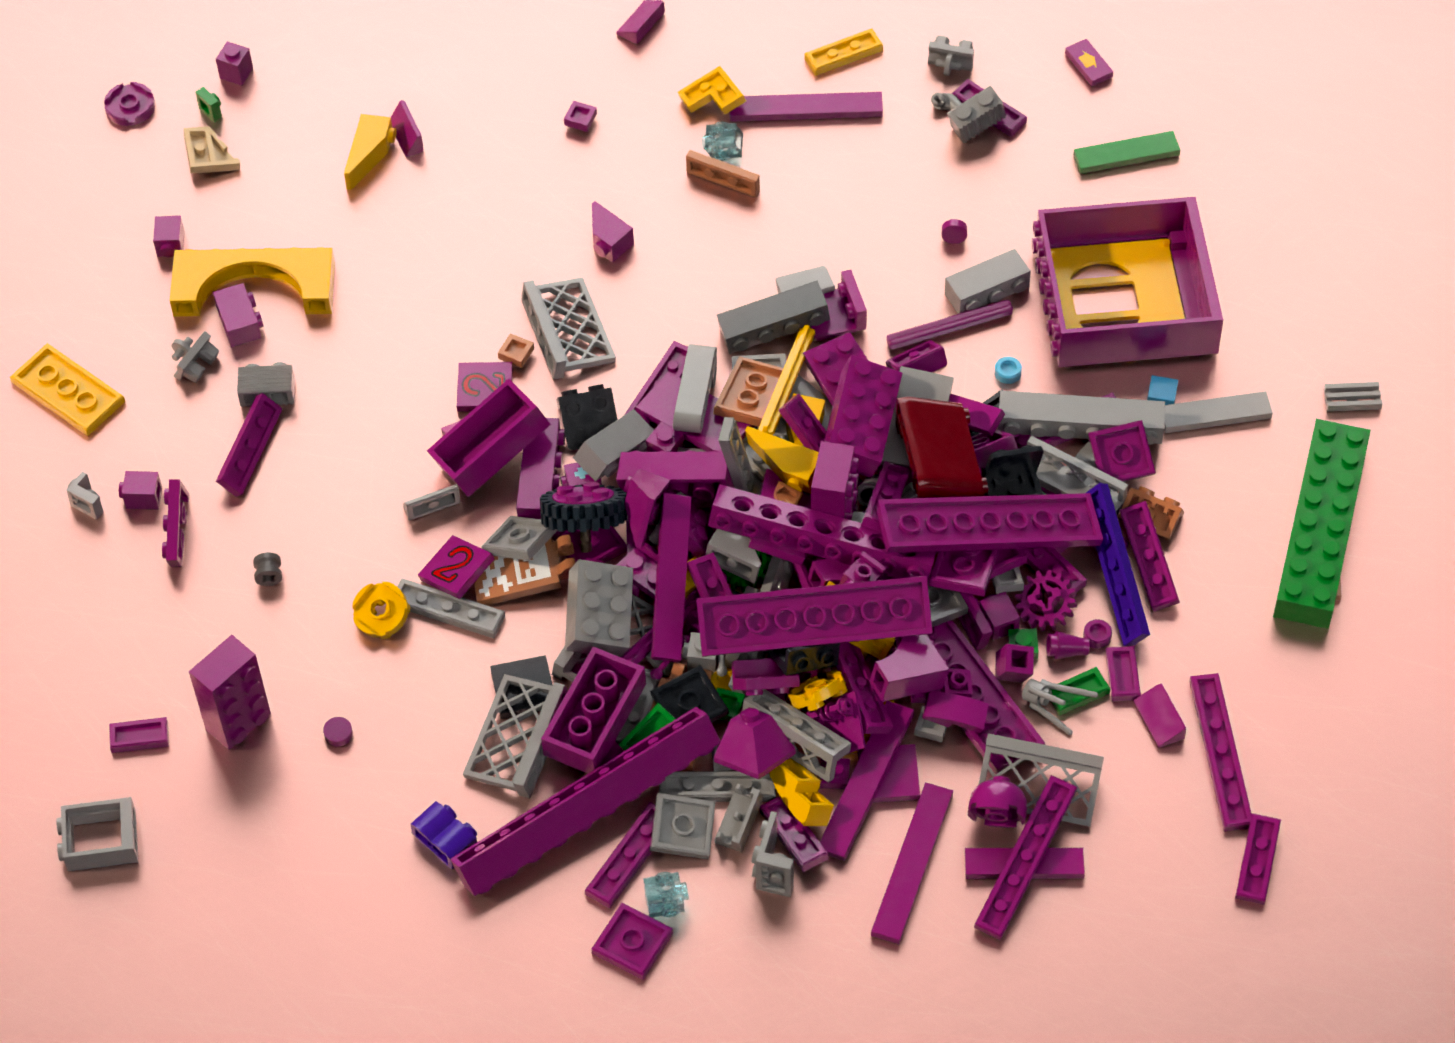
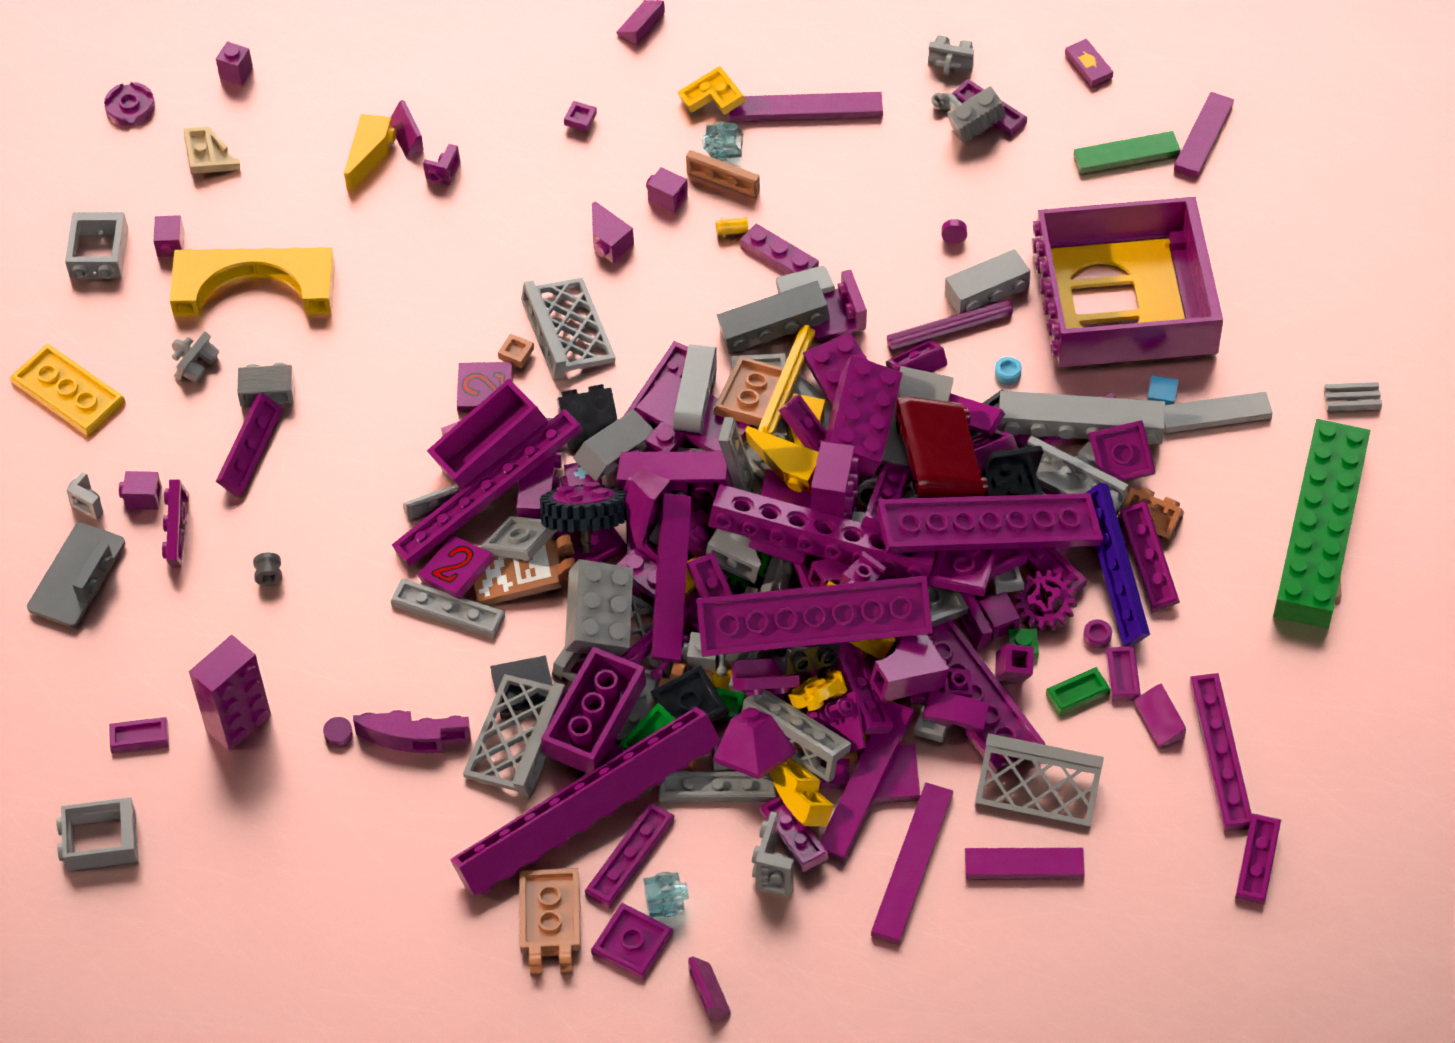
green plate [195,87,222,122] -> none
magenta brick [213,283,264,348] -> none
yellow plate [352,581,410,639] -> none
dark purple brick [410,801,477,869] -> none
light grey tile [650,793,715,860] -> none
light grey hinge [714,784,763,852] -> none
nougat tile [774,481,803,505] -> none
yellow tile [804,28,883,76] -> none
magenta cylinder [967,776,1027,828] -> none
magenta tile [974,775,1078,941] -> none
light grey plant [1022,679,1098,735] -> none
magenta cone [1046,631,1090,659] -> none
none -> bracket [27,522,125,627]
none -> light grey window [65,212,128,279]
none -> magenta slope [353,710,471,753]
none -> magenta plate [391,409,583,567]
none -> magenta bracket [423,143,461,185]
none -> nougat tile [519,868,581,975]
none -> magenta brick [646,167,688,213]
none -> magenta slope [688,956,731,1022]
none -> yellow pin [715,217,749,238]
none -> magenta plate [740,223,819,274]
none -> magenta tile [1174,91,1234,178]

